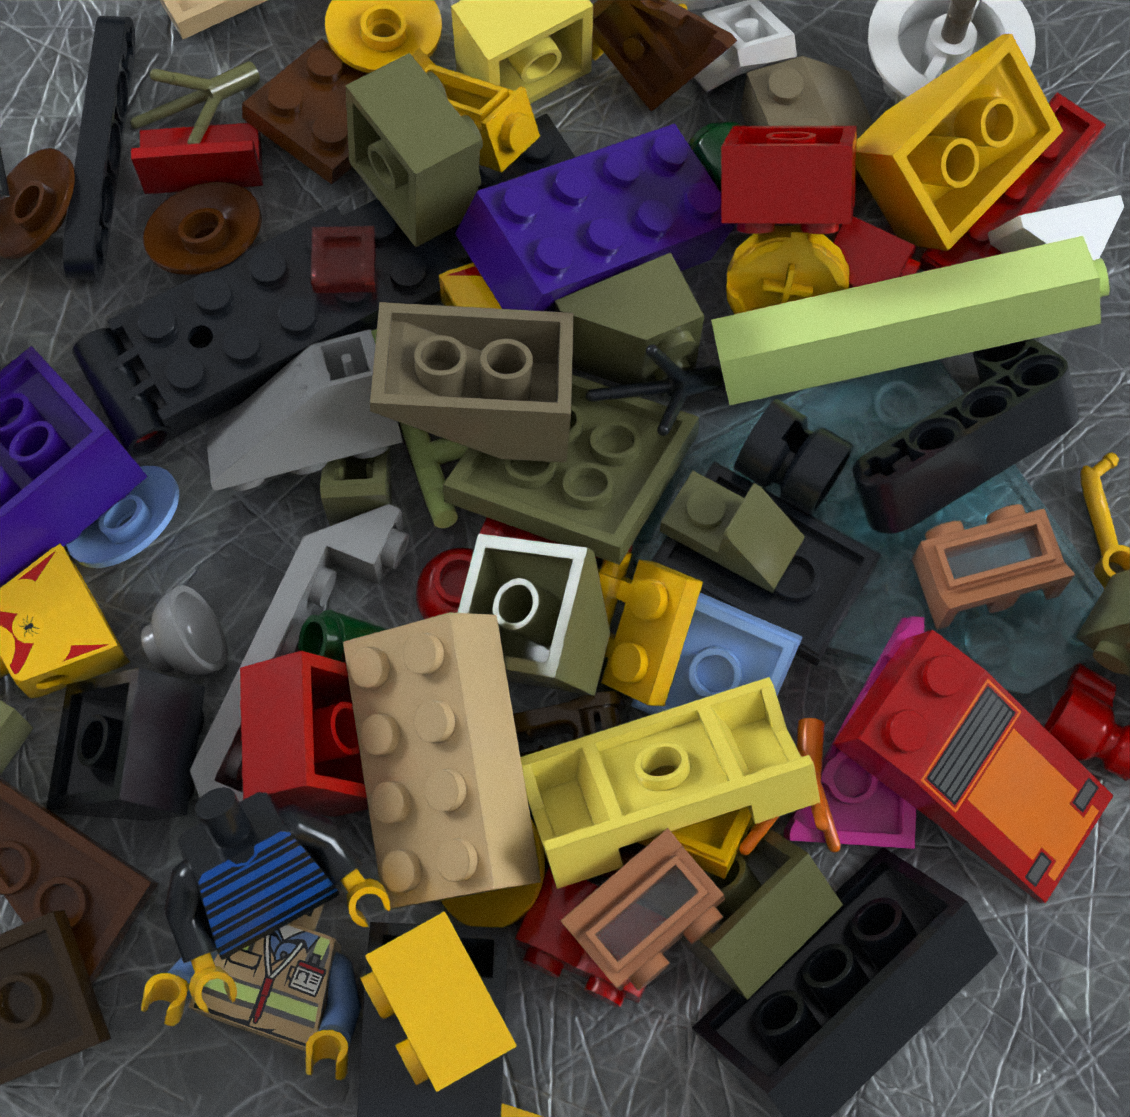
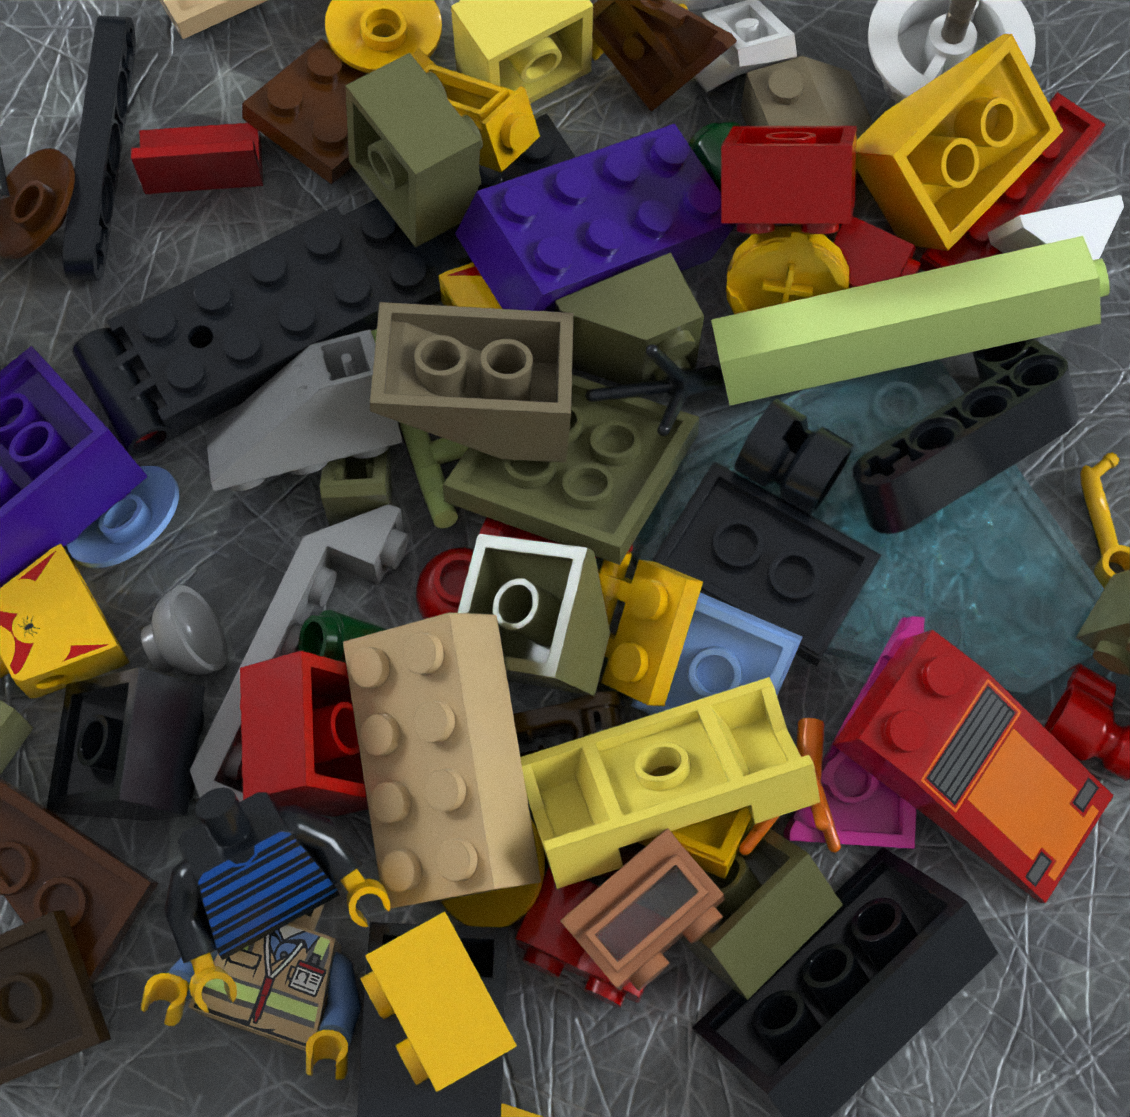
olive plant [130,61,260,144] -> none
reddish brown dish [143,182,262,275] -> none
clear red tile [311,226,376,293] -> none
olive slope [659,470,805,593] -> none
nougat window [912,504,1076,630] -> none

